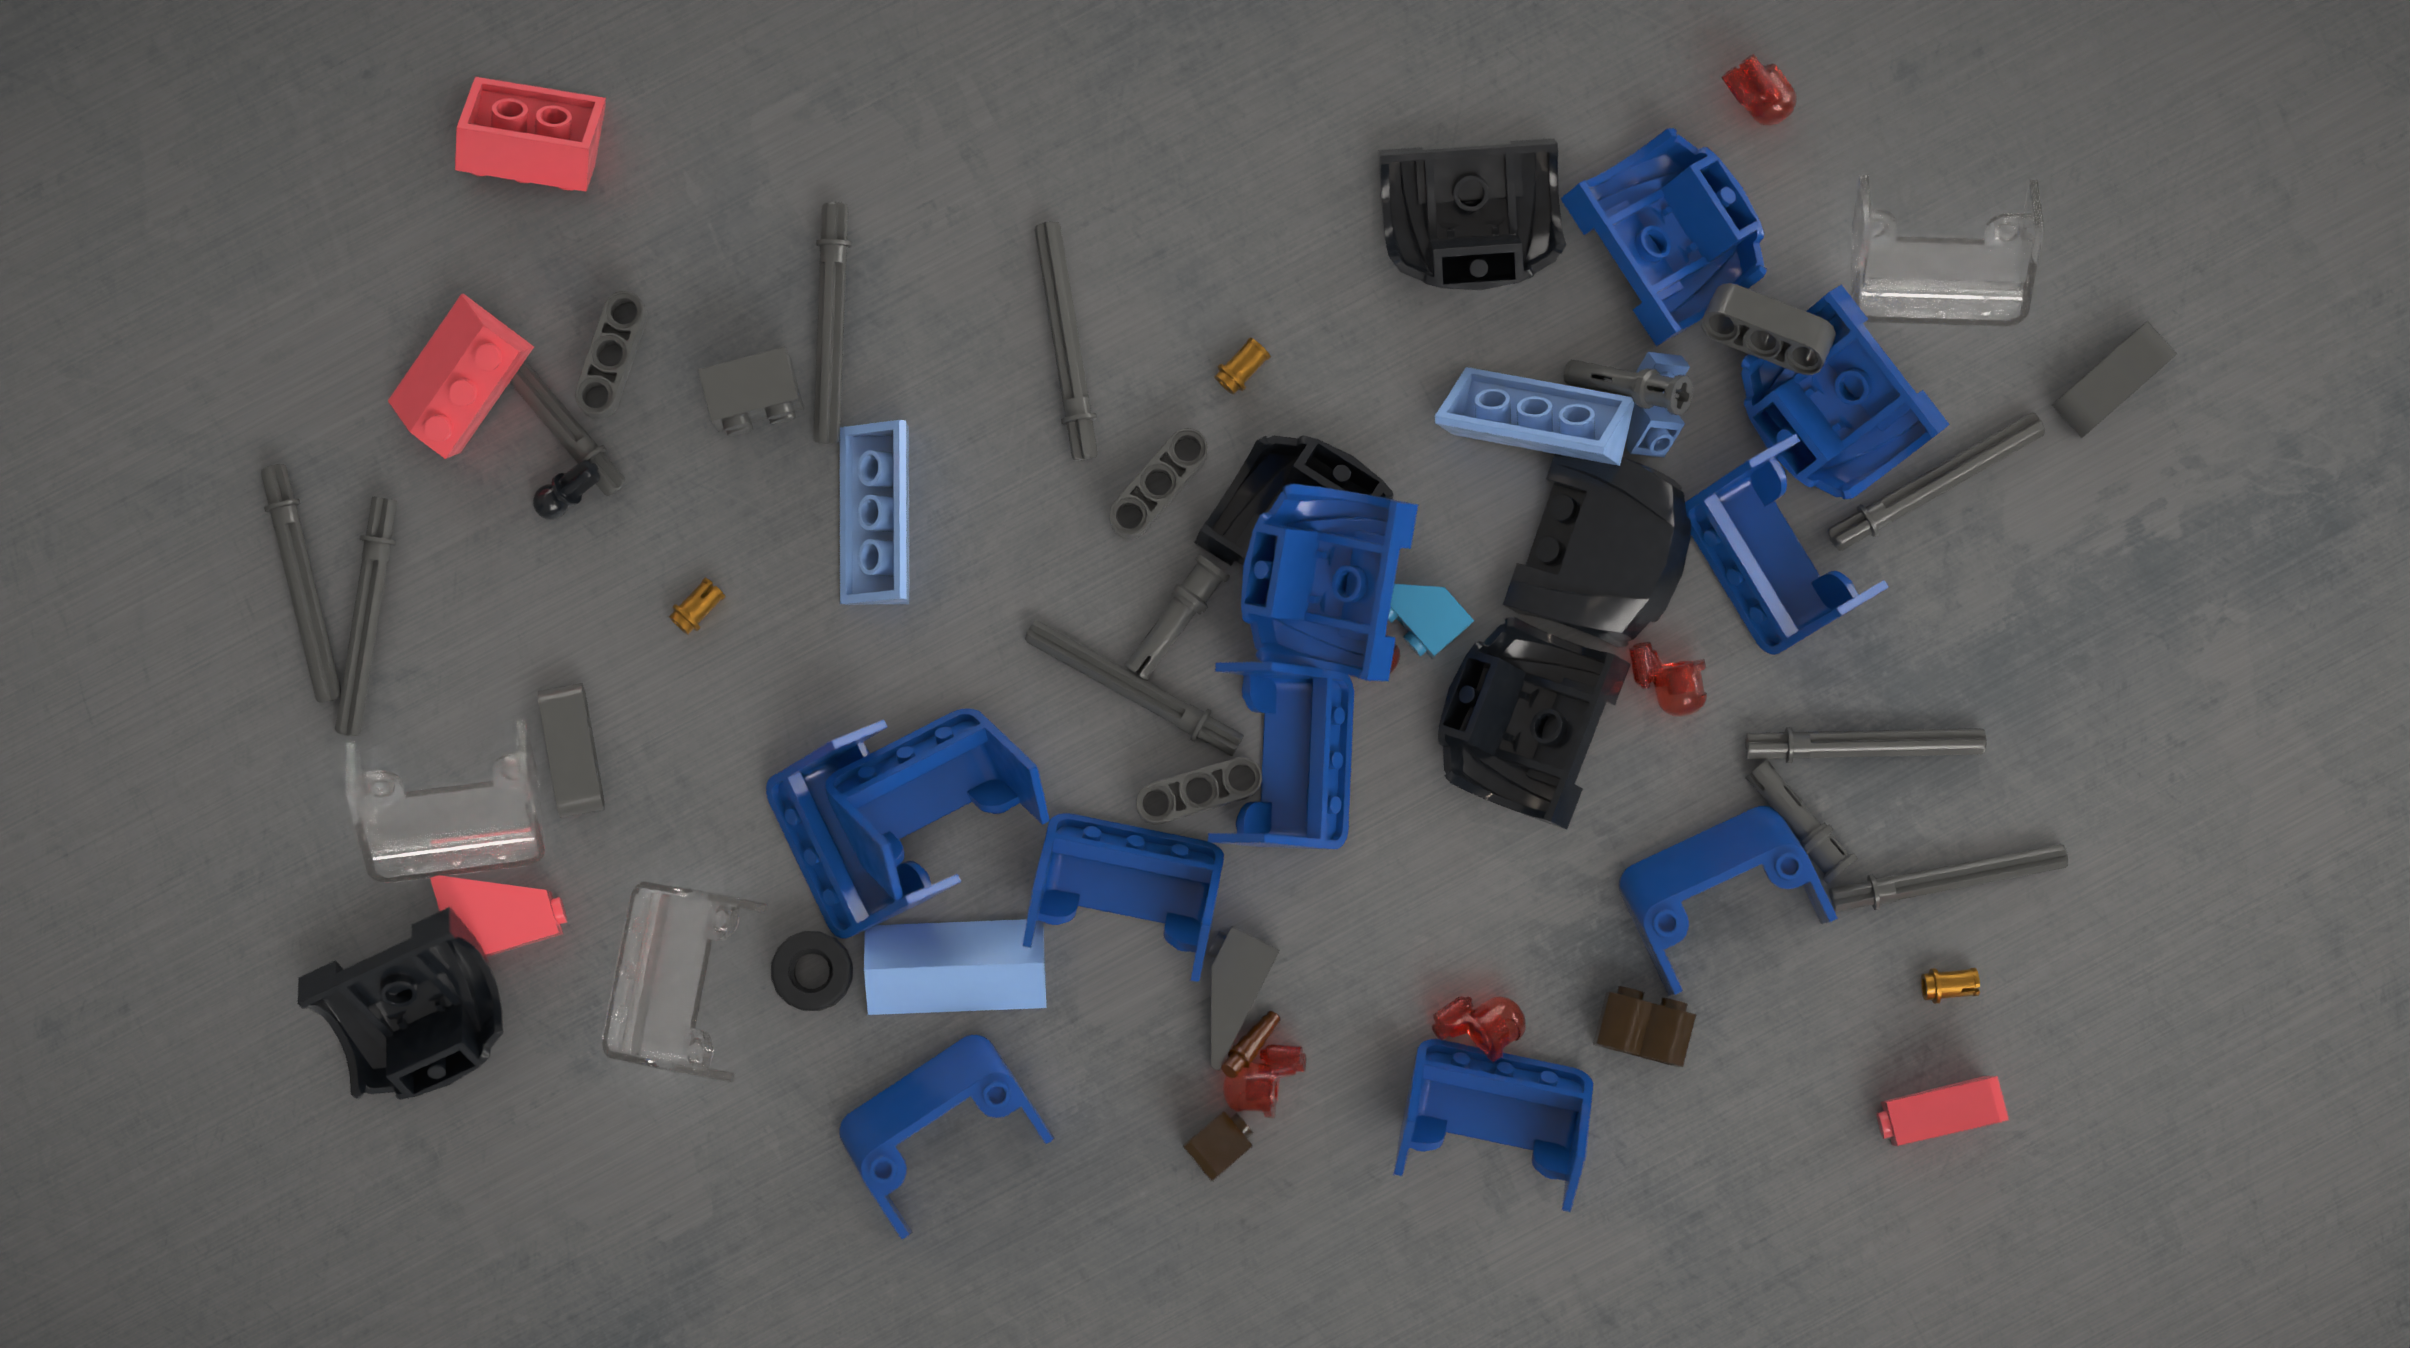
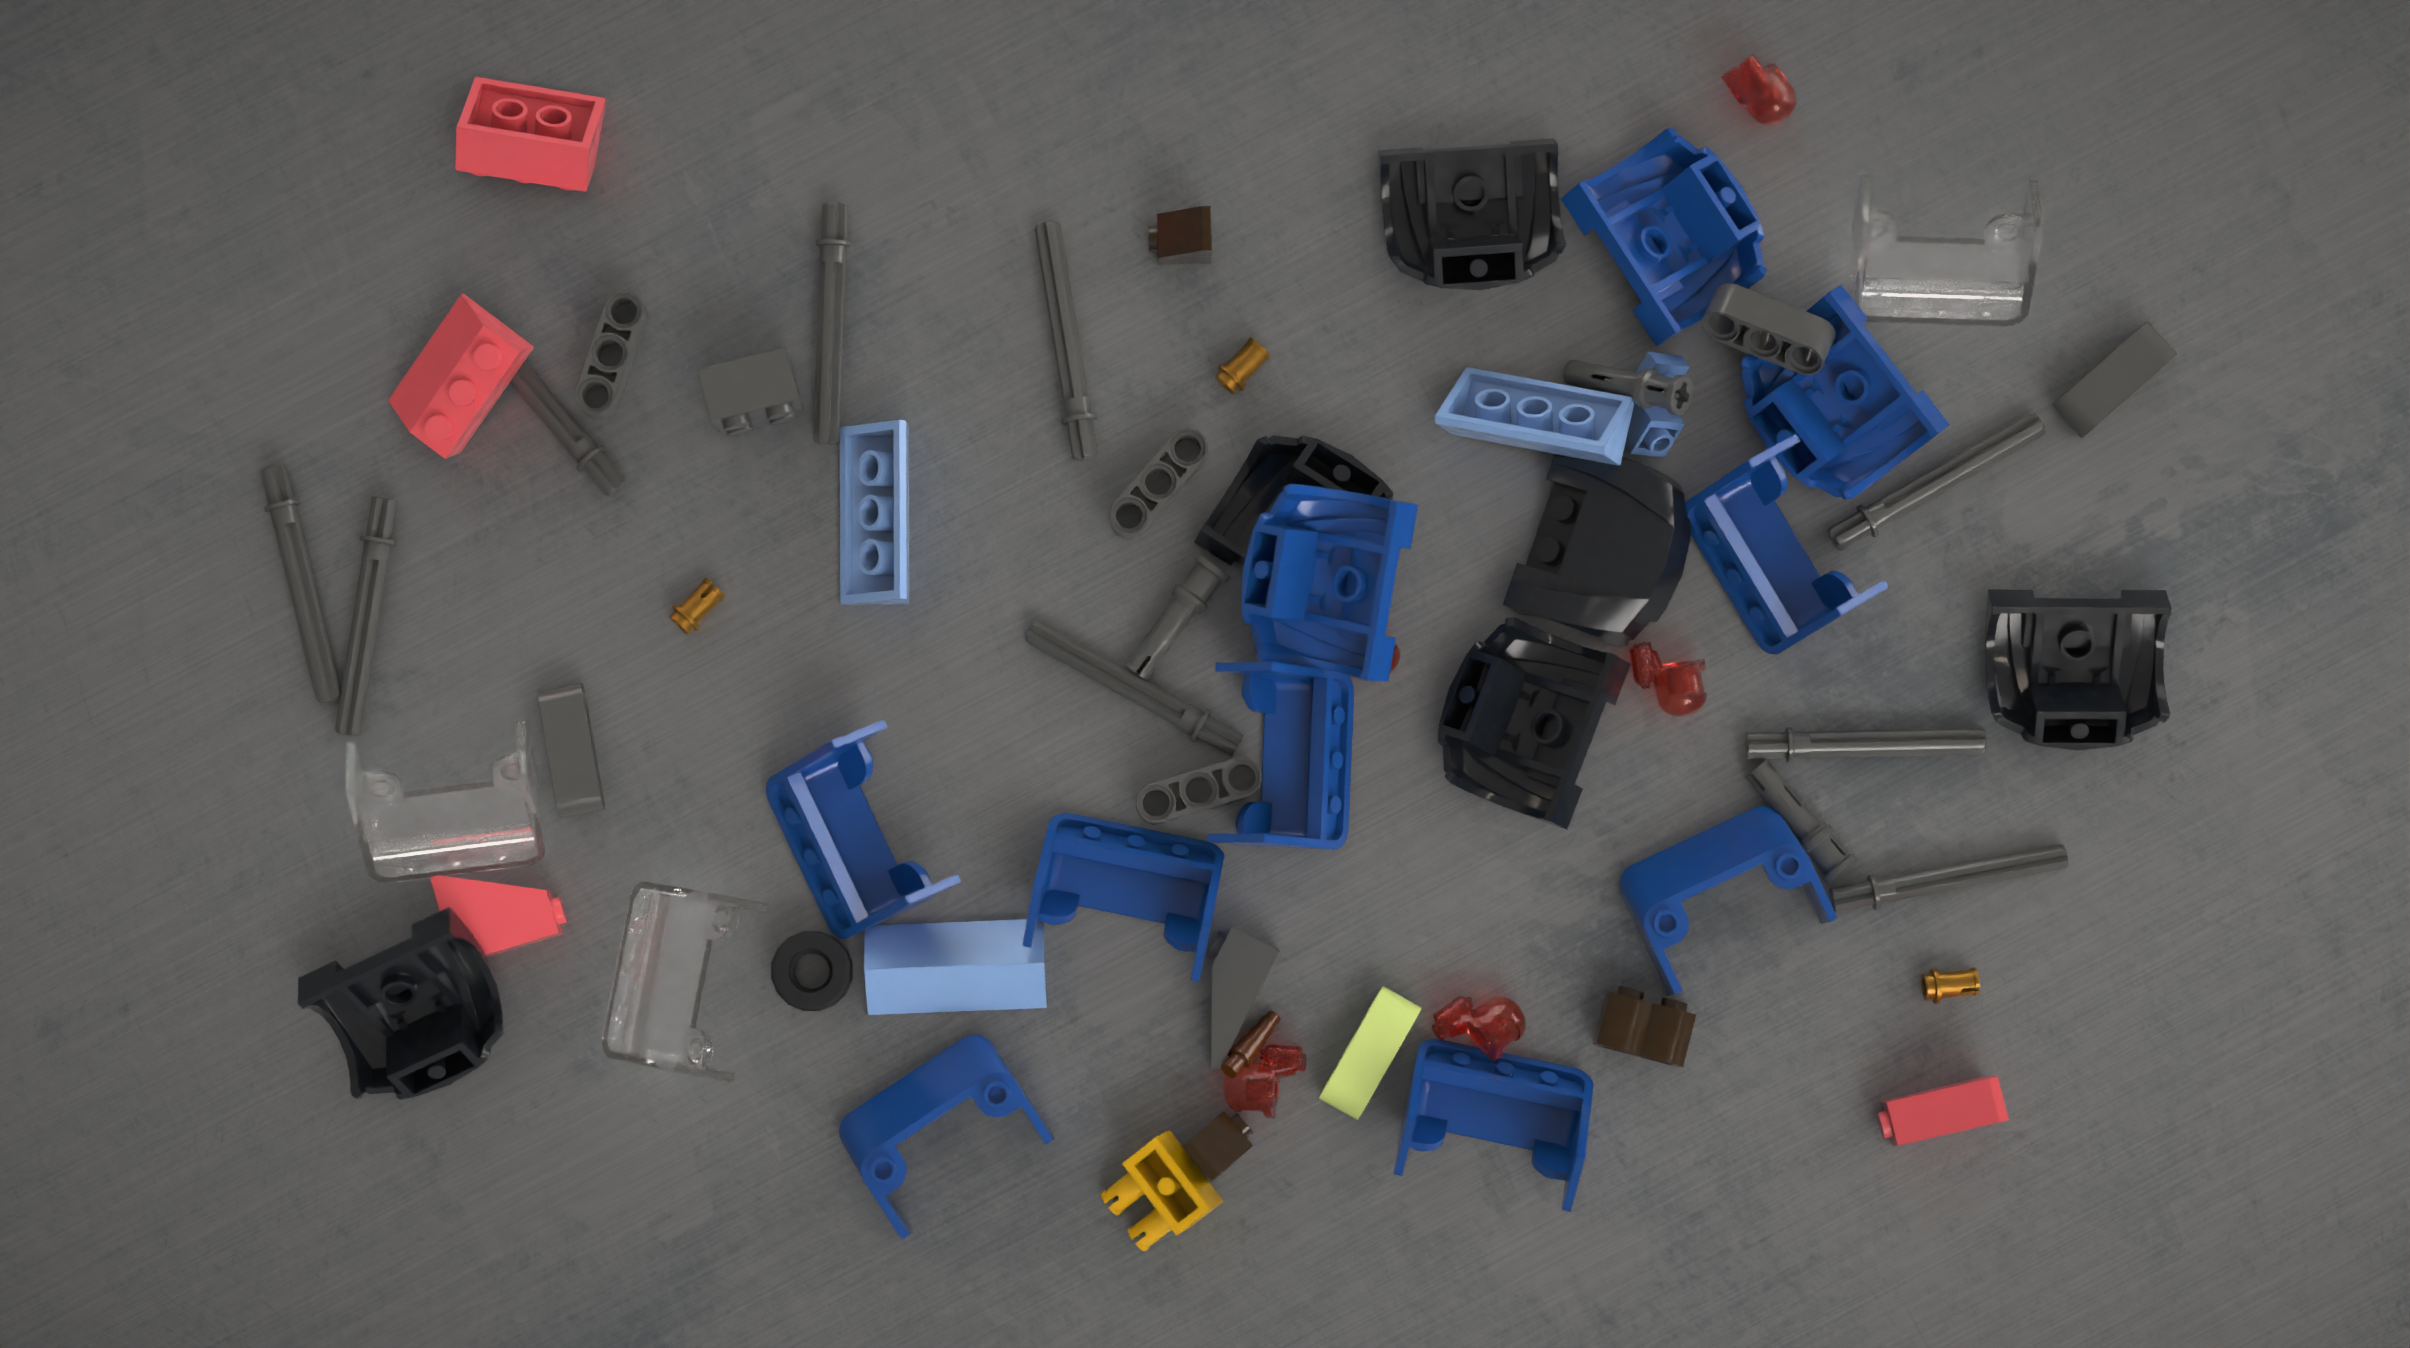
black axle [533,460,600,520] -> none
blue windscreen [825,708,1050,901] -> none
dark azure slope [1388,584,1474,659] -> none
none -> yellow brick [1101,1130,1224,1251]
none -> dark brown slope [1148,206,1212,265]
none -> yellowish green beam [1319,986,1421,1120]
none -> black piece [1985,589,2171,750]

